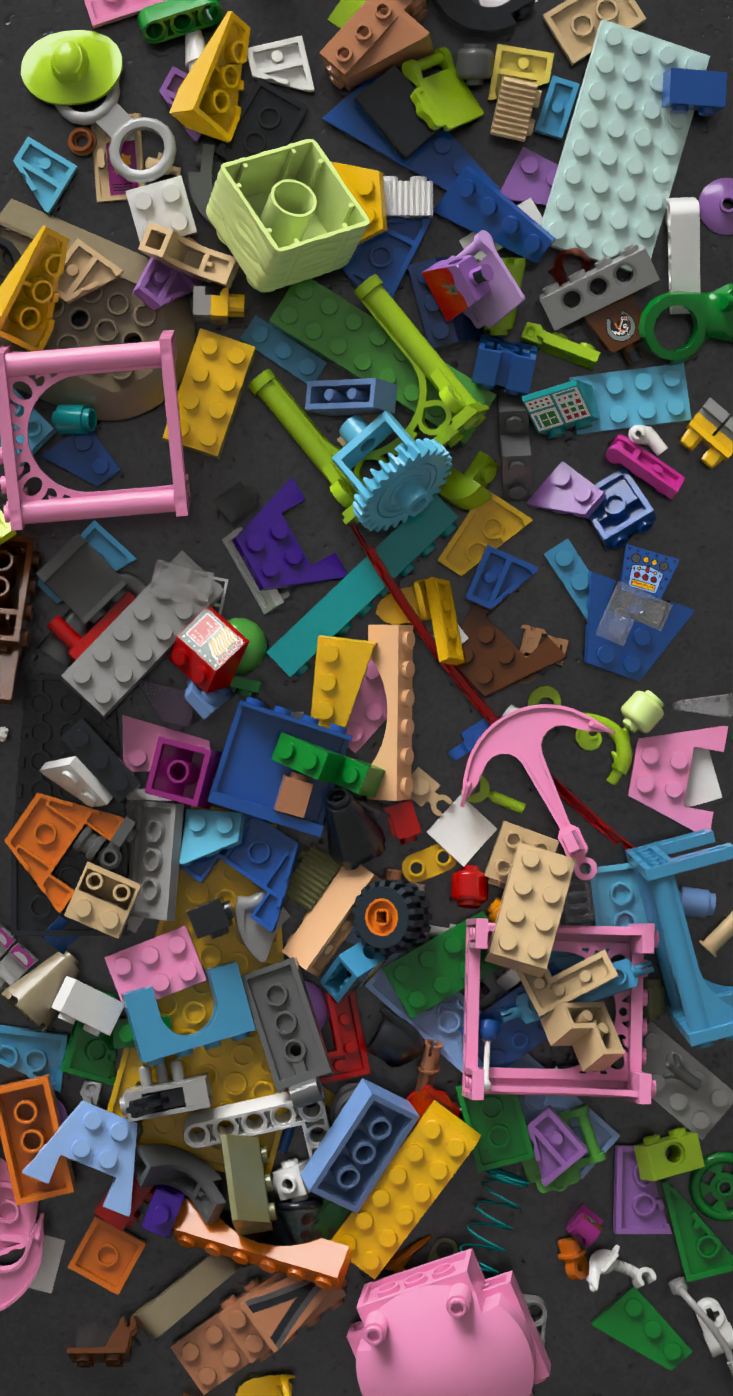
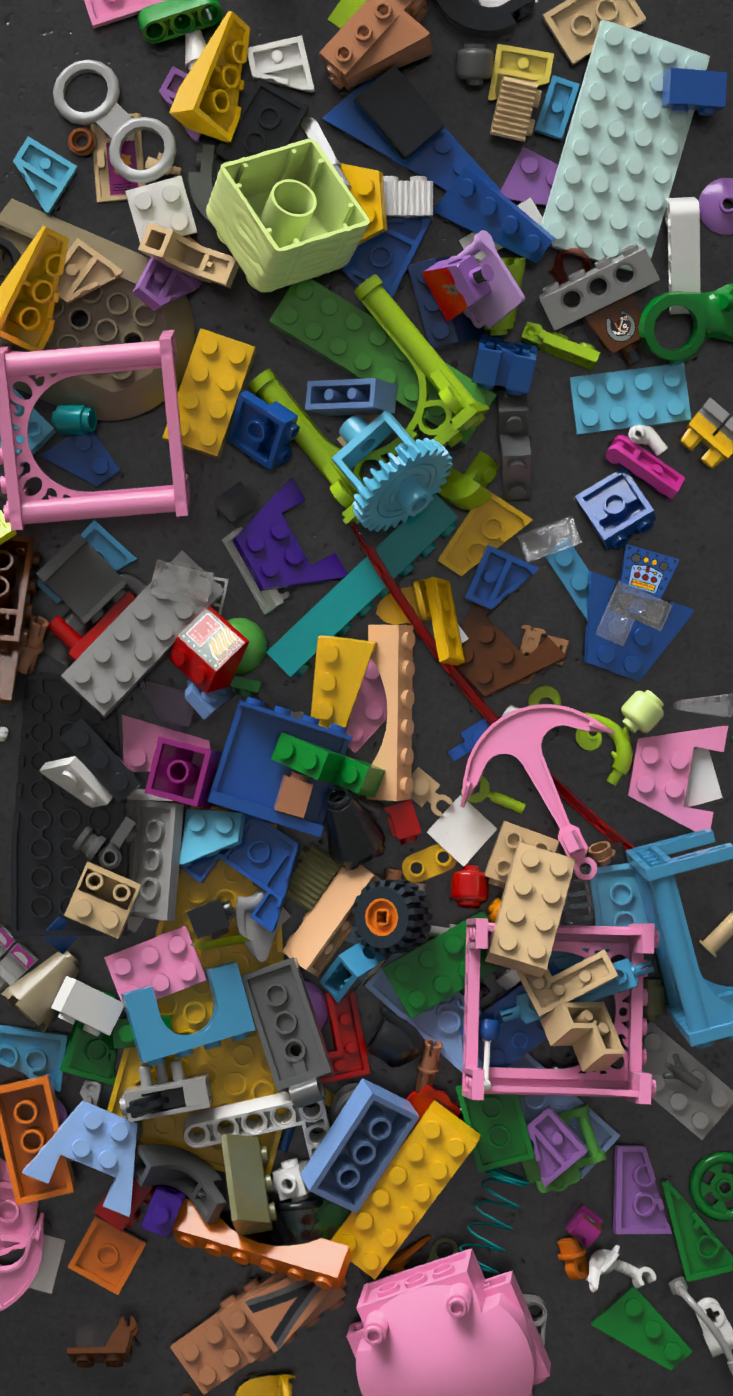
orange wing [4,793,125,913] -> none
lime hat [21,30,123,106] -> none
dark tan beam [132,1254,242,1339] -> none
yellow hips [193,286,245,324] -> none
dark azure plate [240,315,328,385] -> none
lime piece [402,47,484,131] -> none
slope [521,380,600,438] -> none
wing [526,461,607,518] -> none
lime brick [633,1128,705,1181] -> none
medium blue brick [679,886,716,918] -> none
none -> nougat pin [18,616,49,674]
none -> lime sticker [189,935,252,950]
none -> blue plate [226,390,300,470]
none -> piece [300,117,352,191]
none -> clear slope [517,516,582,563]
none -> medium nougat plate [588,841,616,867]

